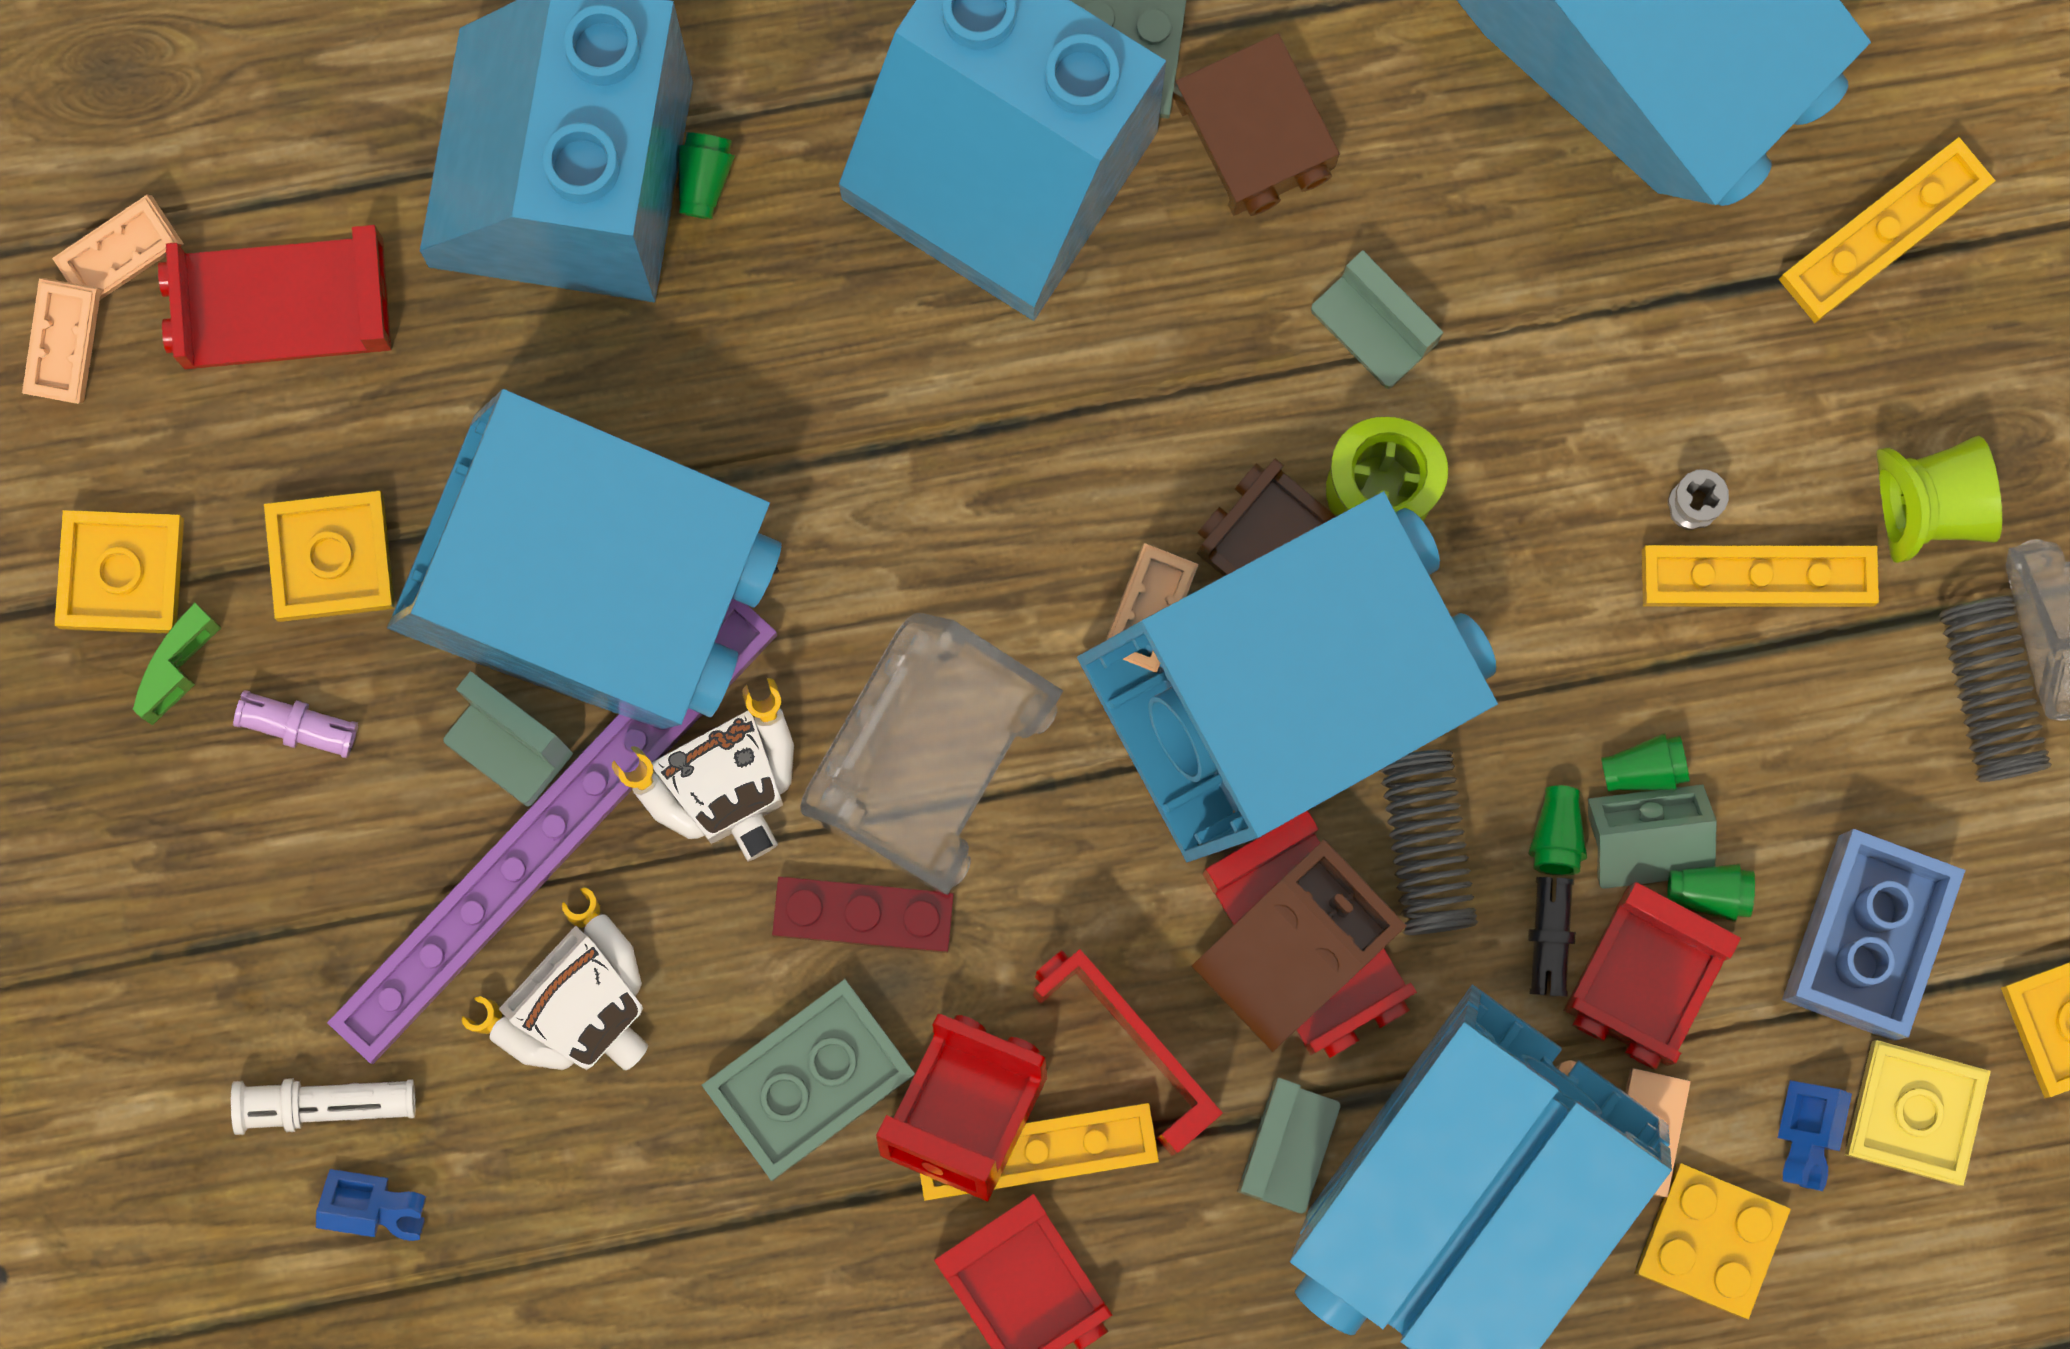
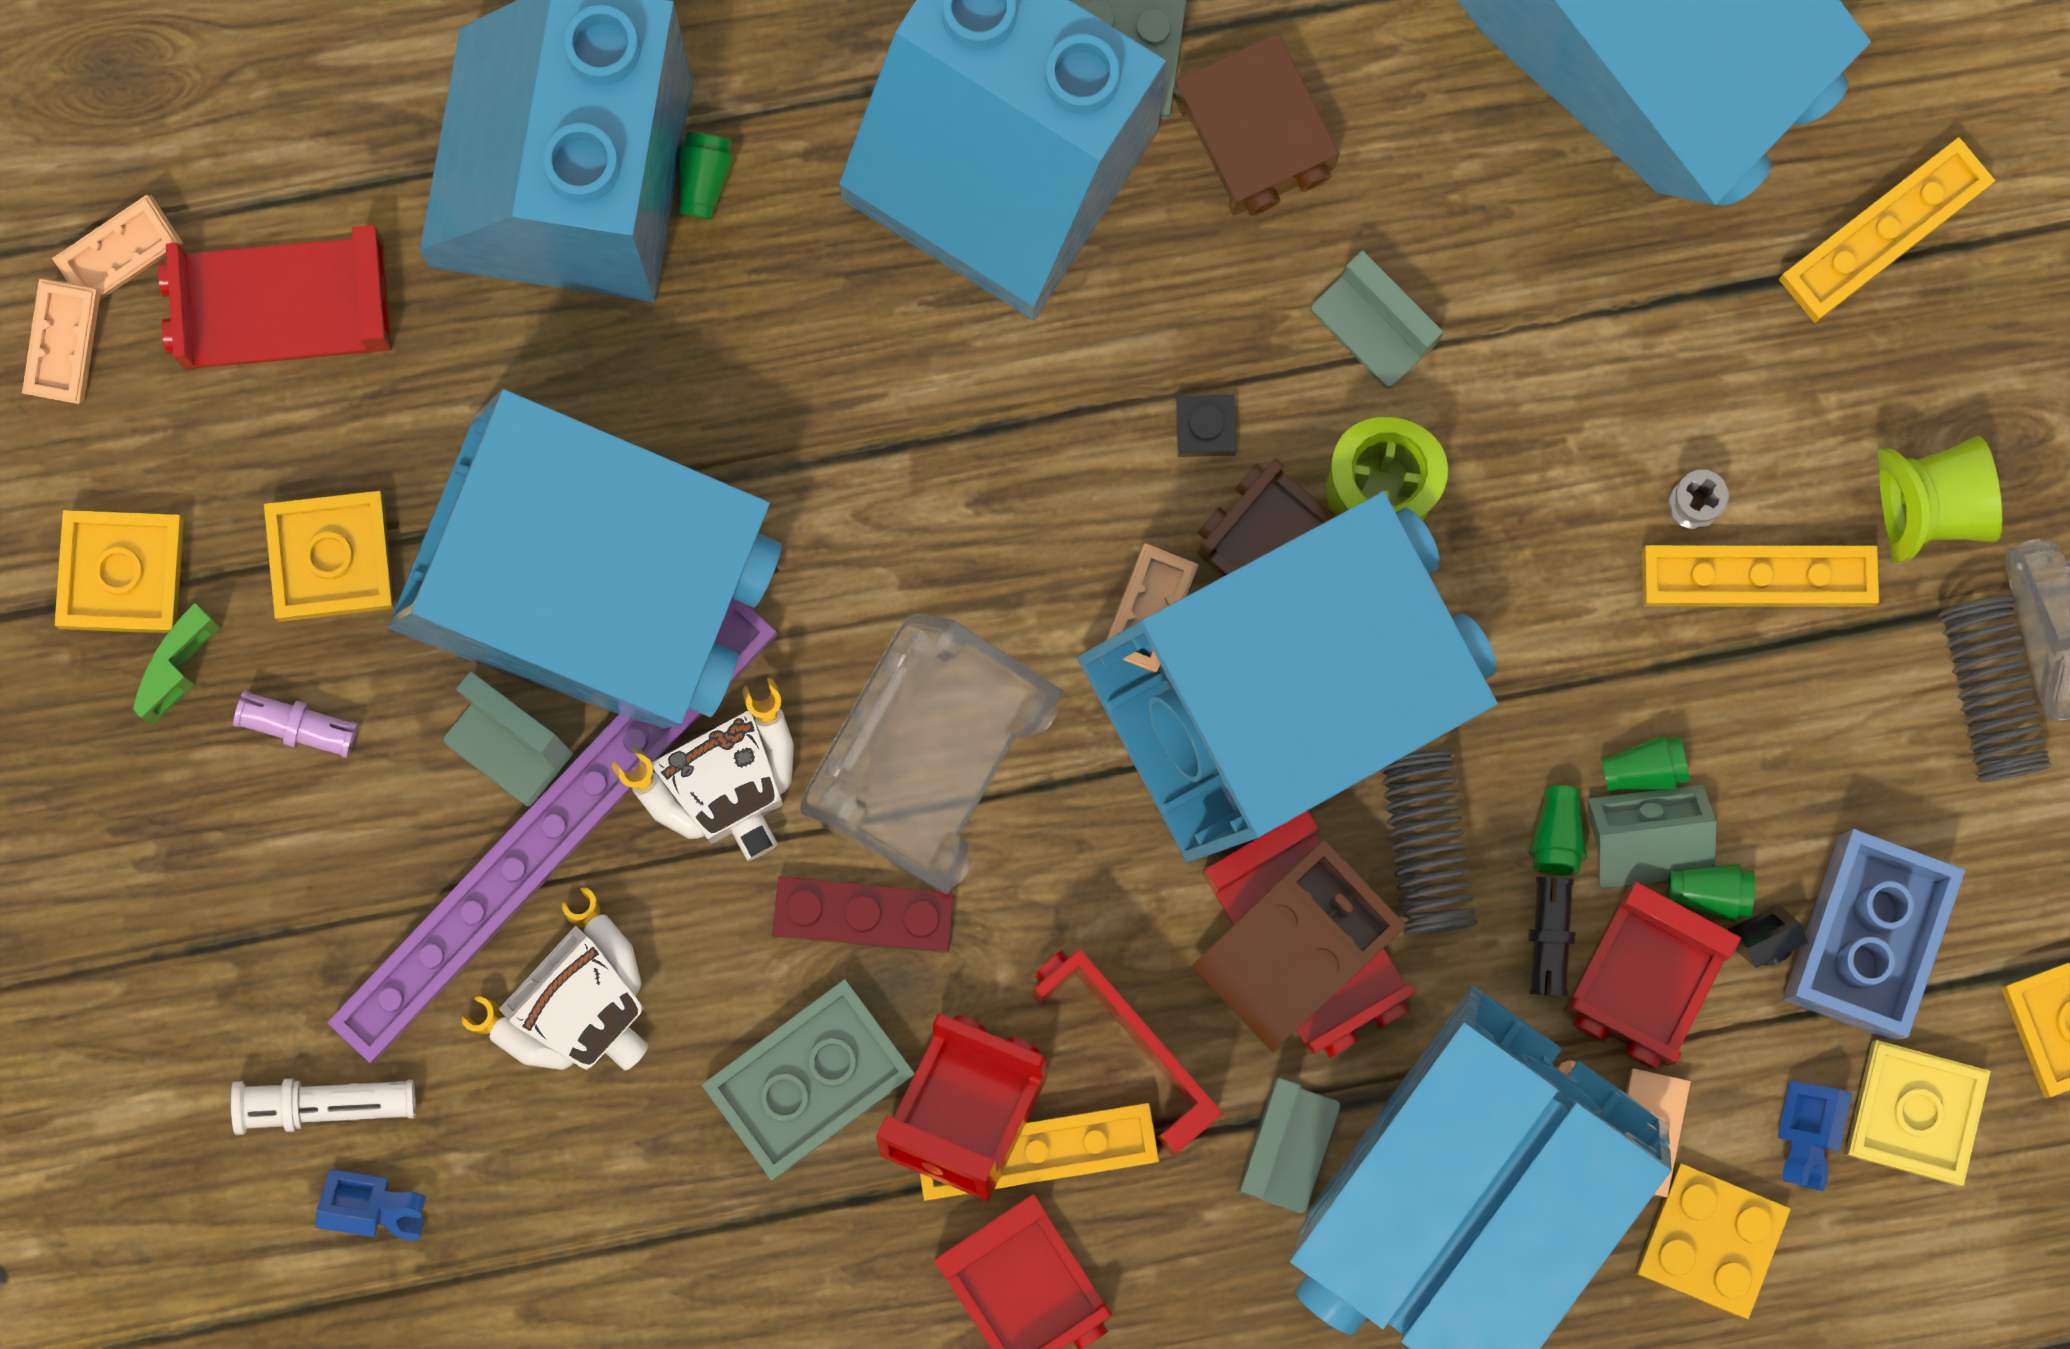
none -> black plate [1176,395,1236,457]
none -> black plate [1727,905,1808,968]

